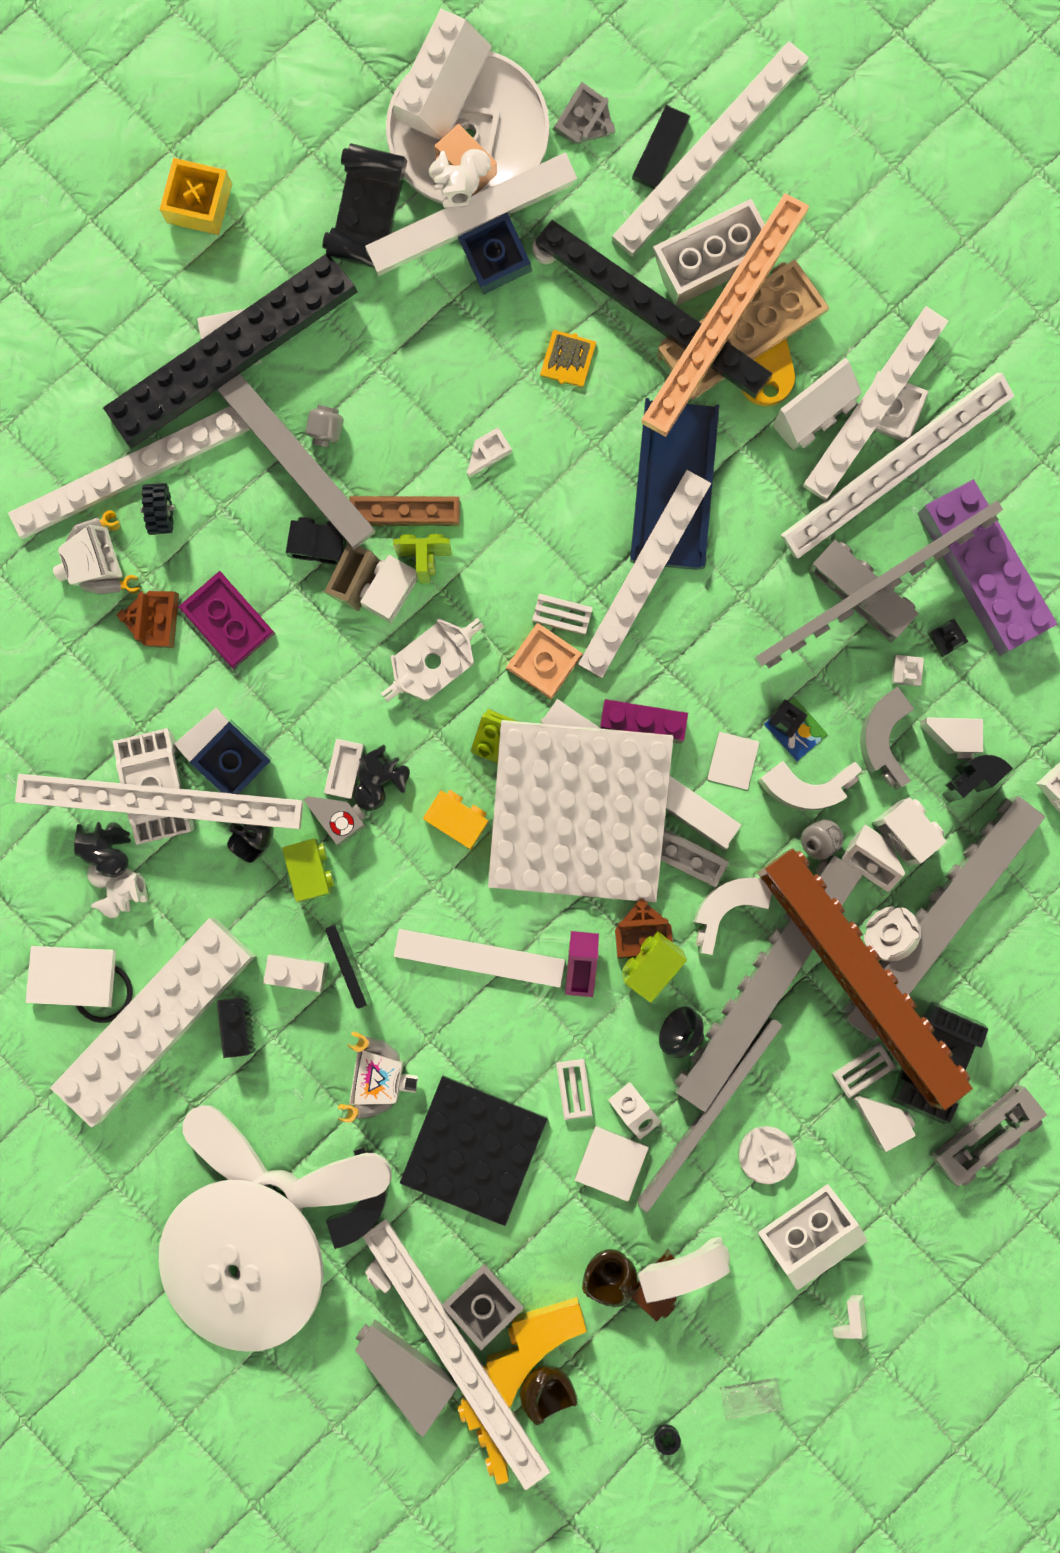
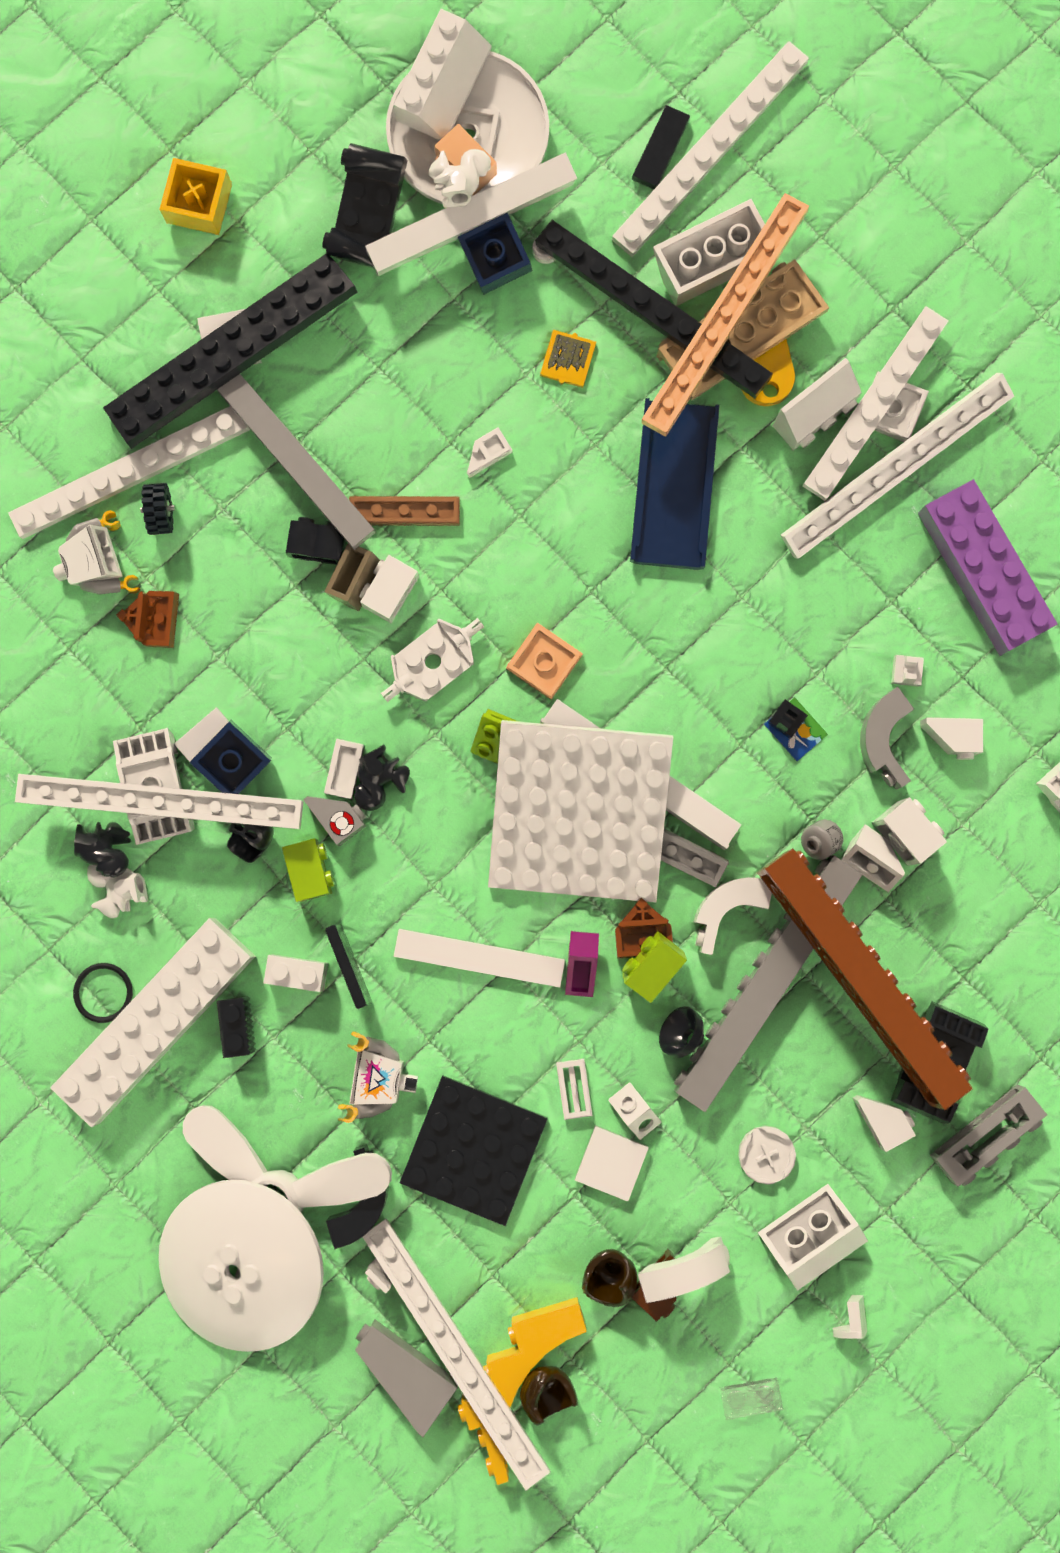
white tile [26,946,116,1007] -> none
magenta tile [178,571,275,669] -> none
light grey head [305,405,344,447] -> none
lime bracket [393,534,452,584] -> none
yellow brick [422,789,489,850] -> none
light grey brick [442,1263,524,1350] -> none
white tile [532,594,593,635] -> none
light grey slope [552,82,616,144] -> none
white plate [578,470,711,678] -> none
magenta brick [599,699,688,744] -> none
light grey tile [637,1018,783,1213] -> none
black bush [654,1424,681,1455] -> none
white sticker [707,732,759,790] -> none
light grey plate [754,500,1004,669] -> none
white arch [757,761,863,811] -> none
light grey brick [808,540,919,642] -> none
white tile [832,1043,896,1098] -> none
light grey brick [841,796,1046,1041] -> none
white tile [864,907,921,962] -> none
black tile [928,618,969,657] -> none
black brick [942,755,1013,802] -> none

